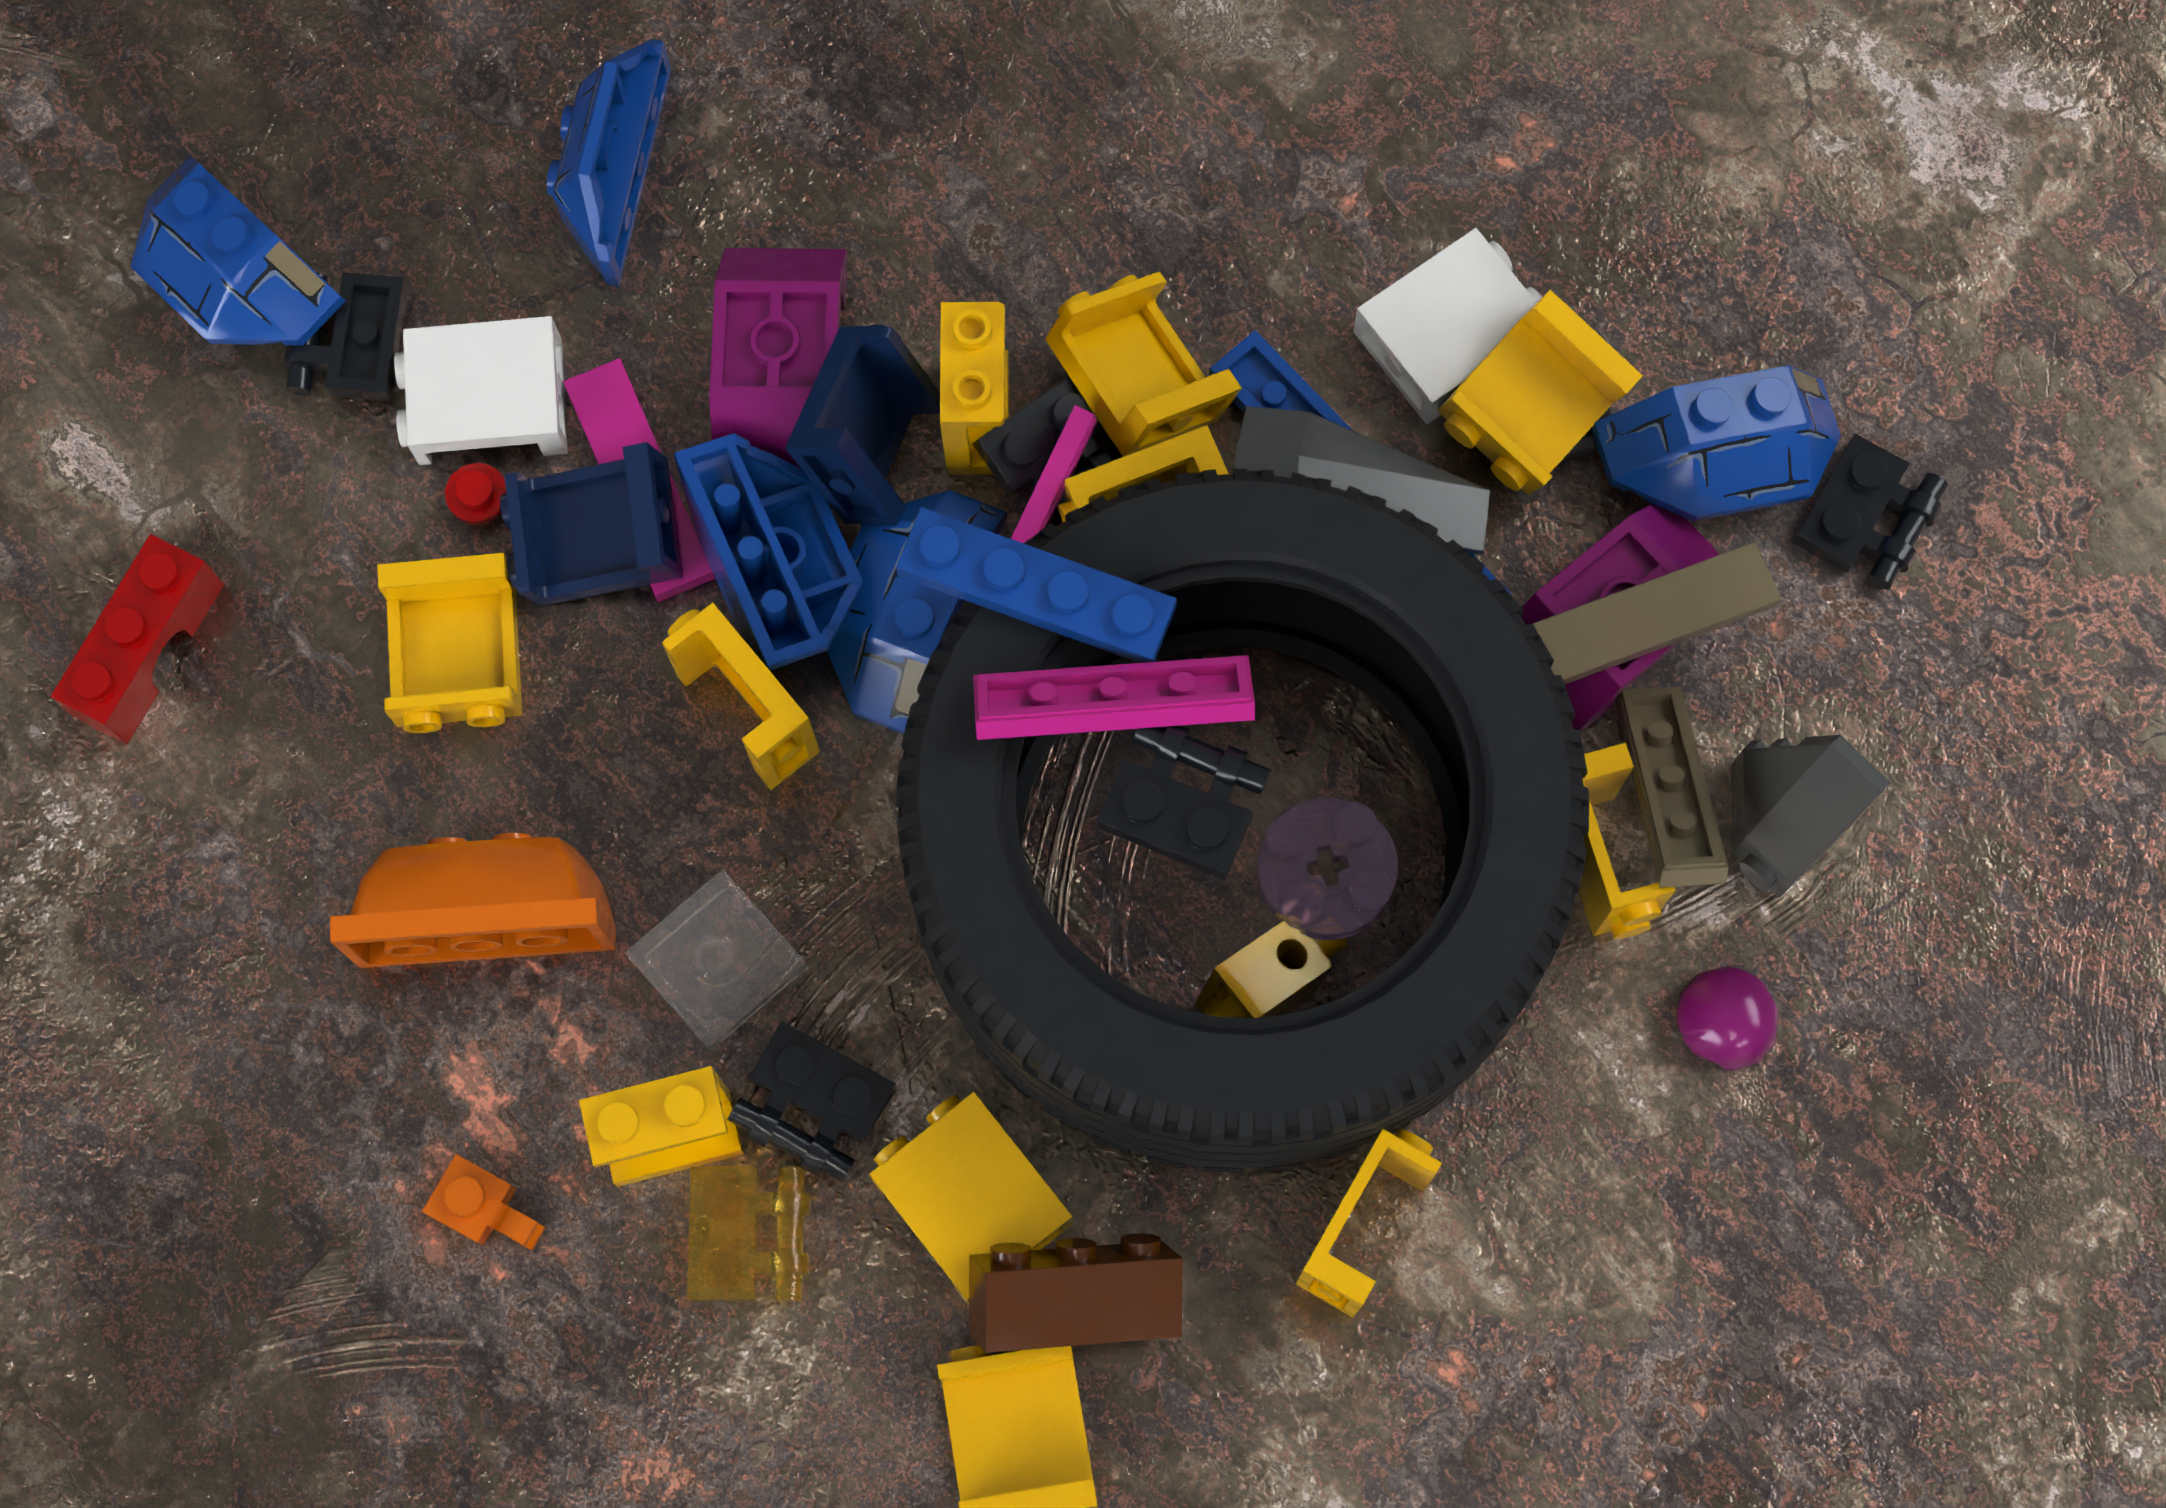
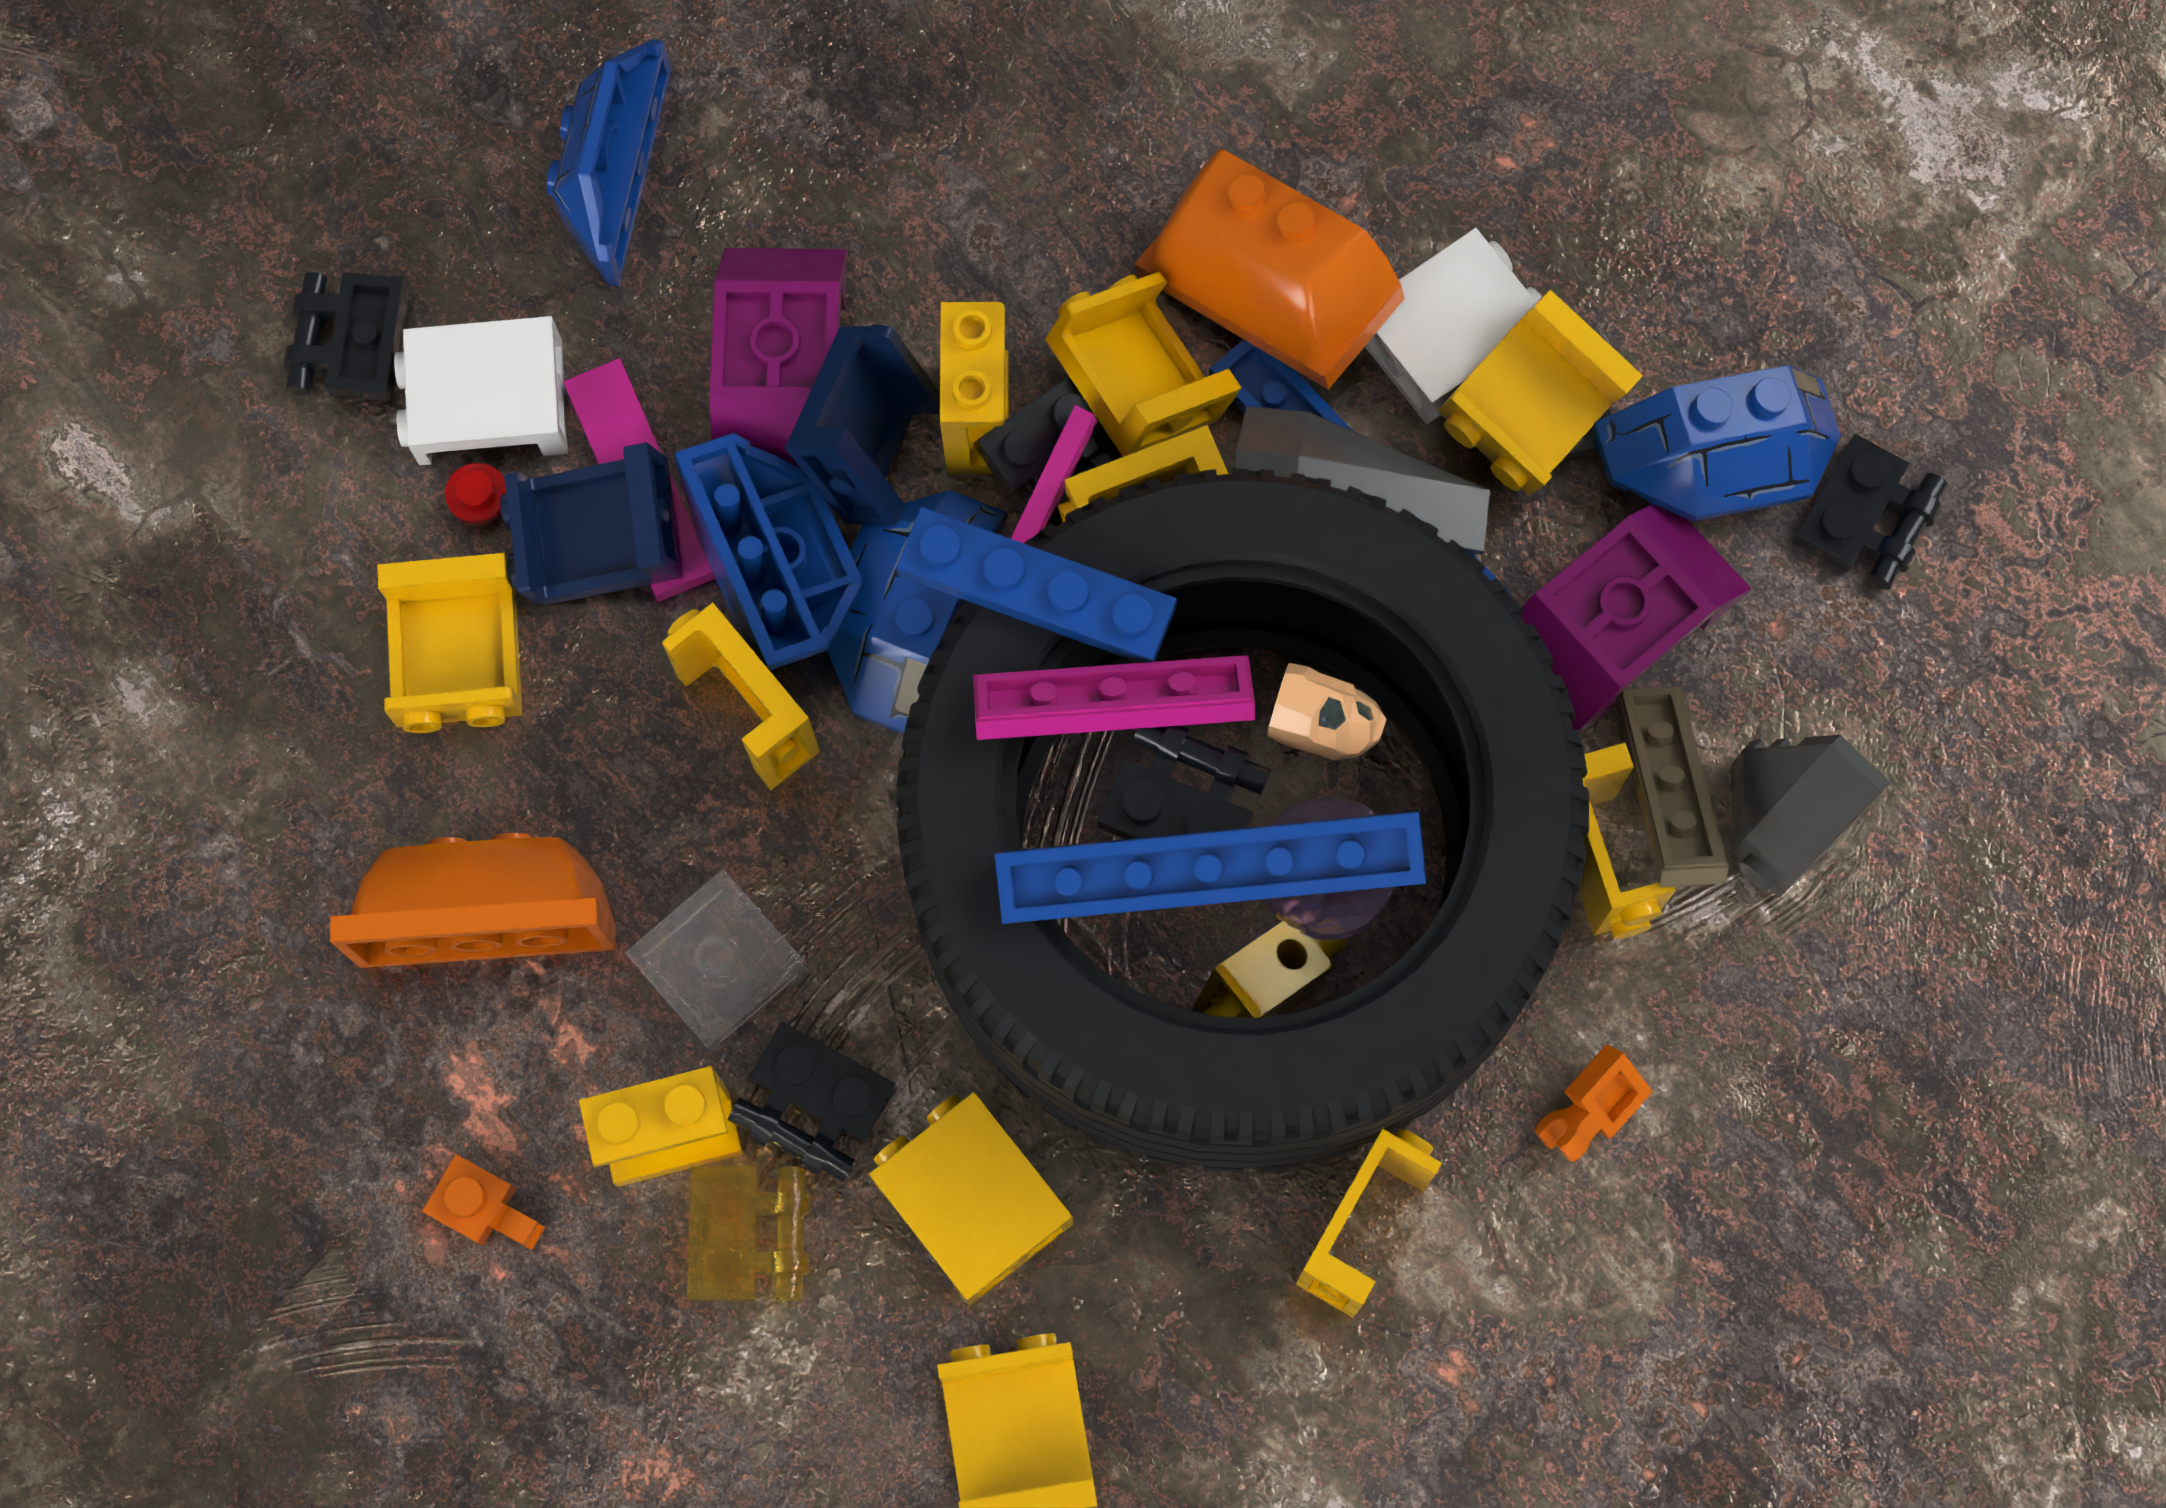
red arch [50,534,224,745] -> none
blue wedge [130,155,345,345] -> none
reddish brown brick [969,1233,1183,1353] -> none
dark tan tile [1533,542,1782,684] -> none
magenta hair [1676,966,1779,1071] -> none
none -> blue plate [995,810,1427,924]
none -> orange windscreen [1134,148,1405,390]
none -> light nougat rock [1267,663,1387,761]
none -> orange plate [1534,1044,1653,1162]

